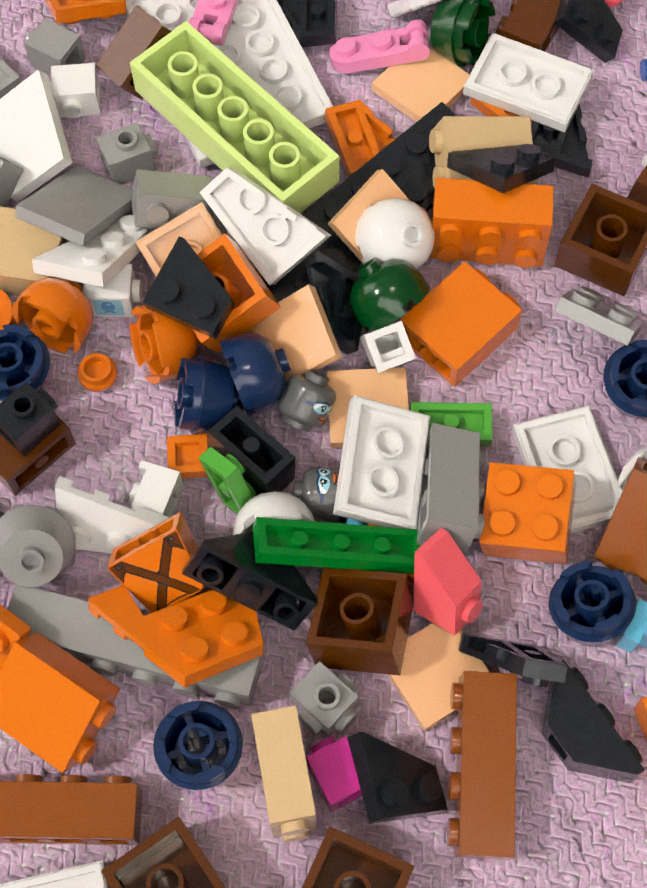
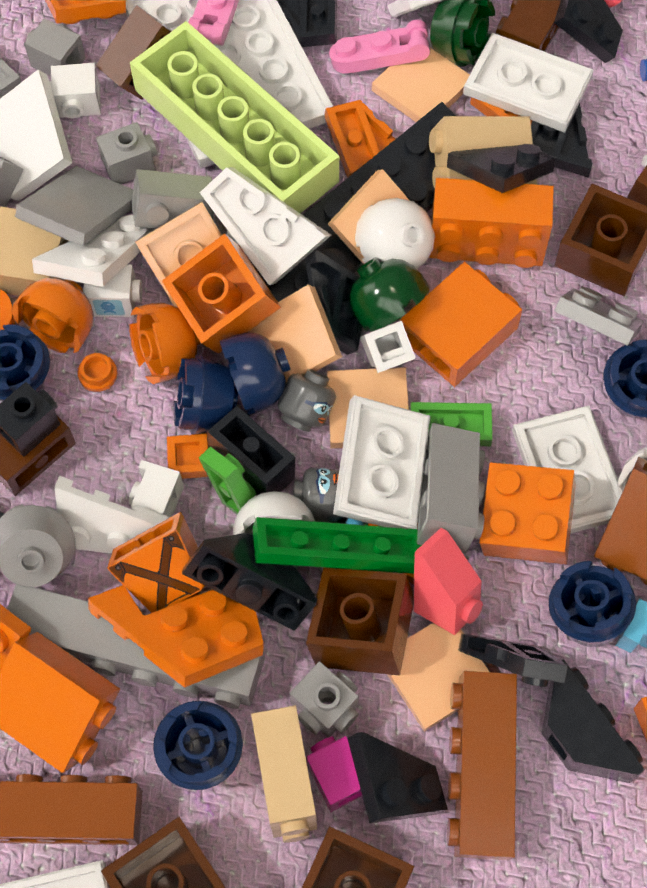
black wing [142,236,235,339] -> none

